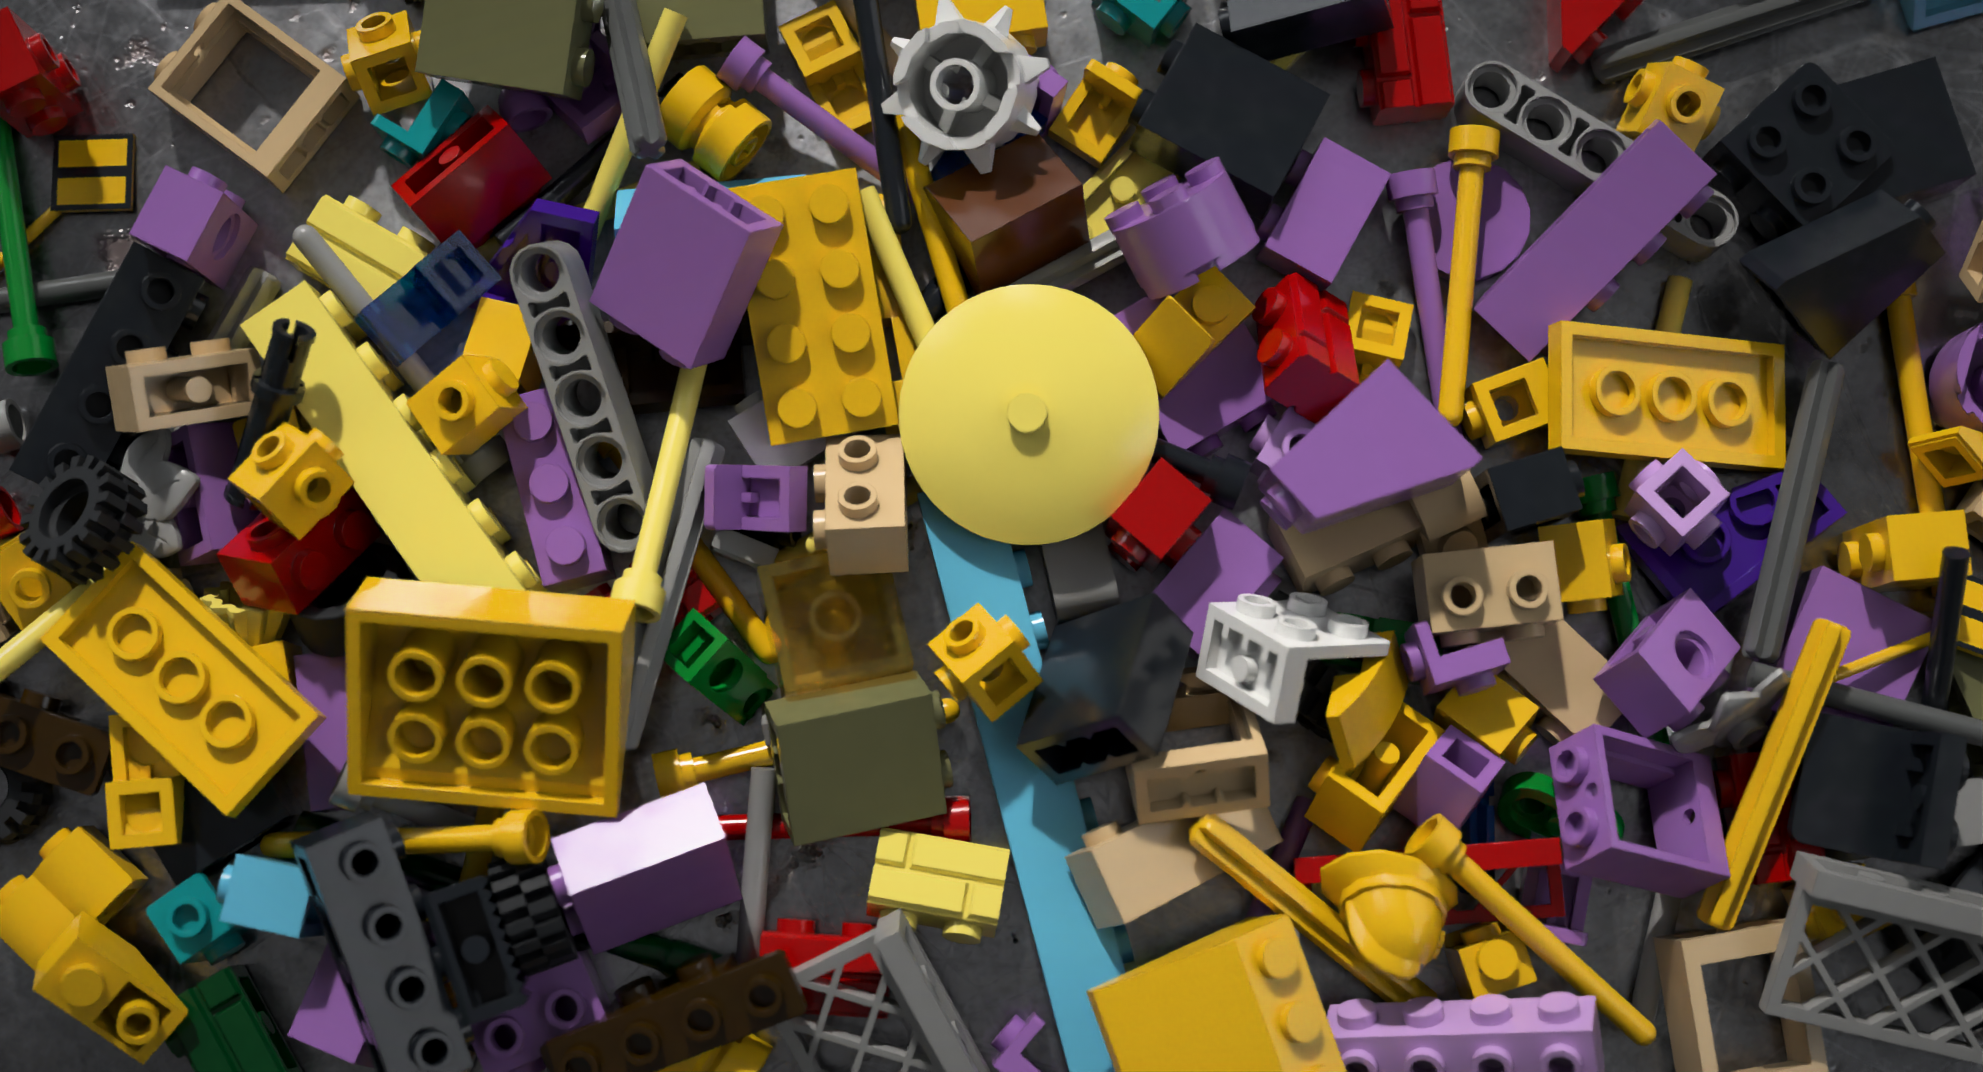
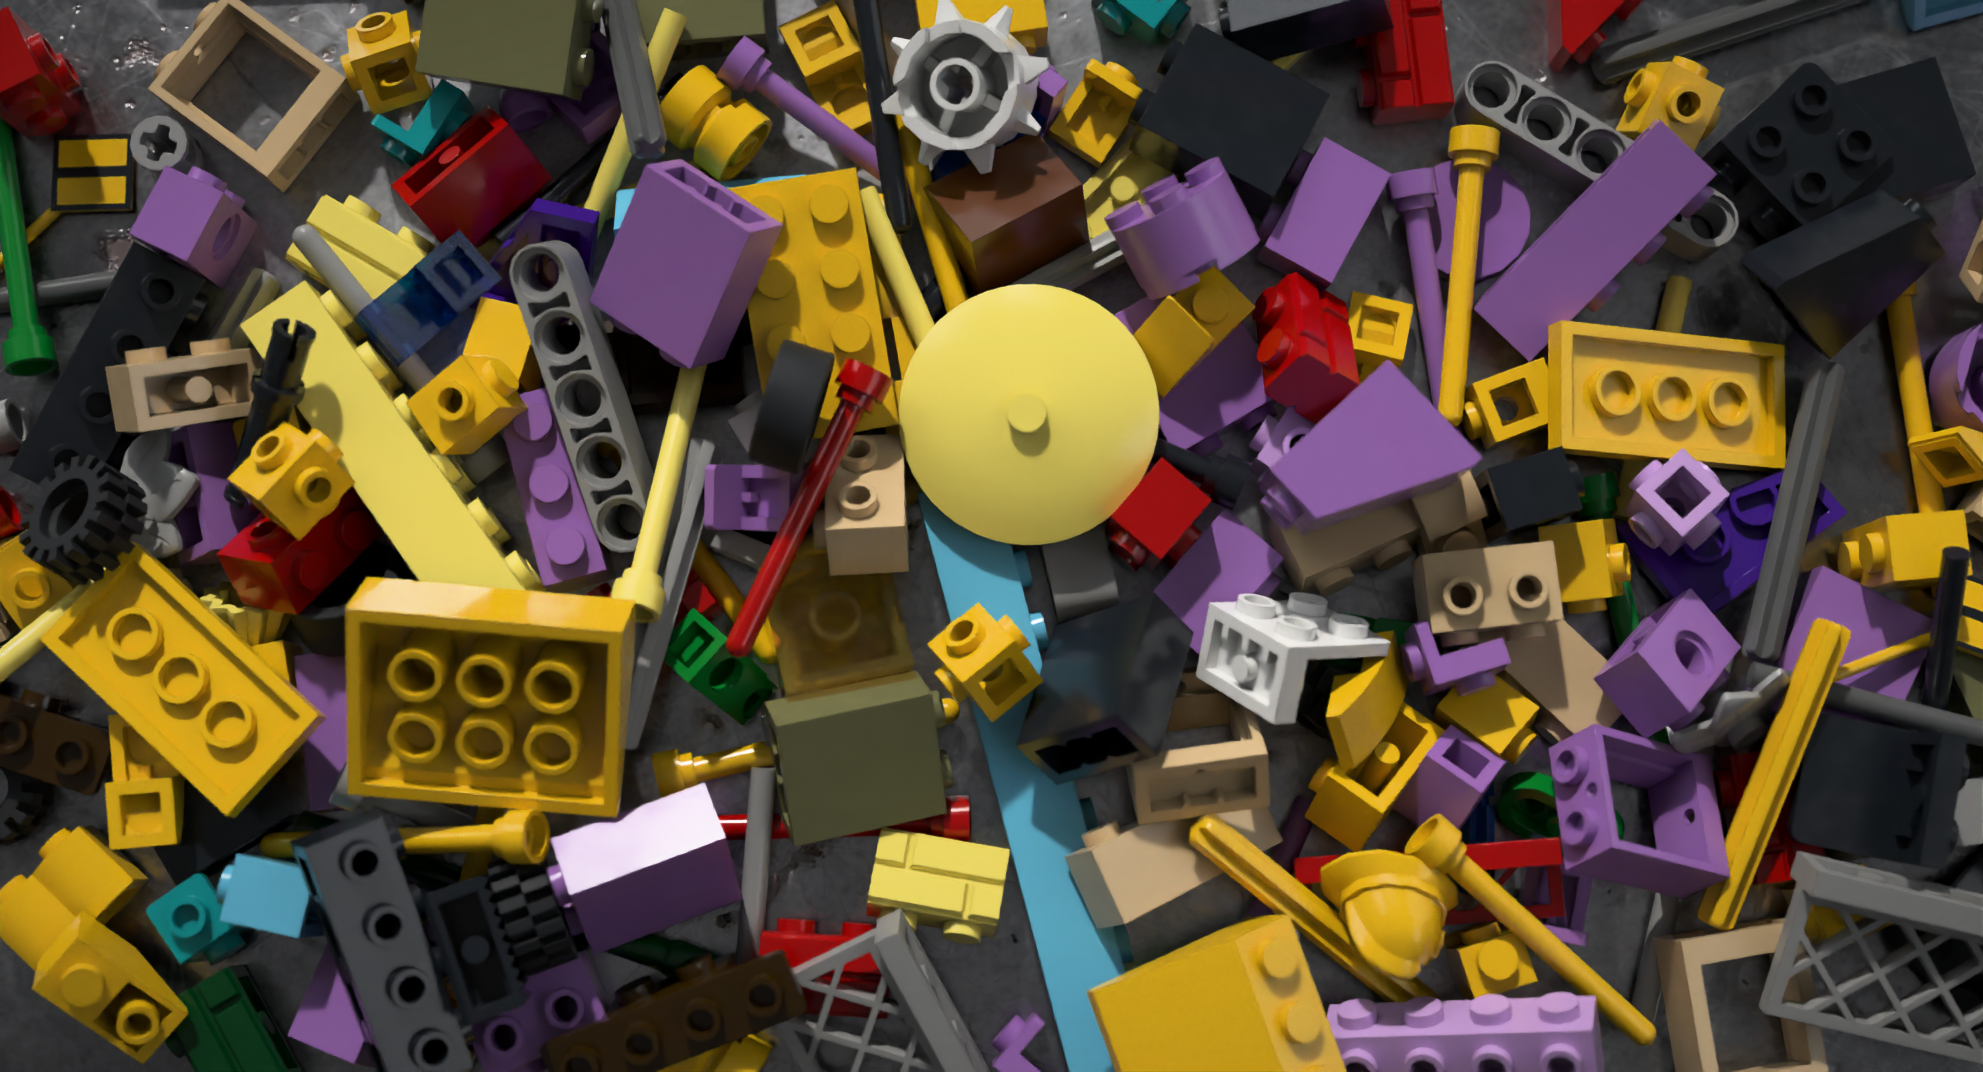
none -> light grey bush [130,115,205,180]
none -> red piece [726,358,894,658]
none -> black tyre [748,339,835,475]

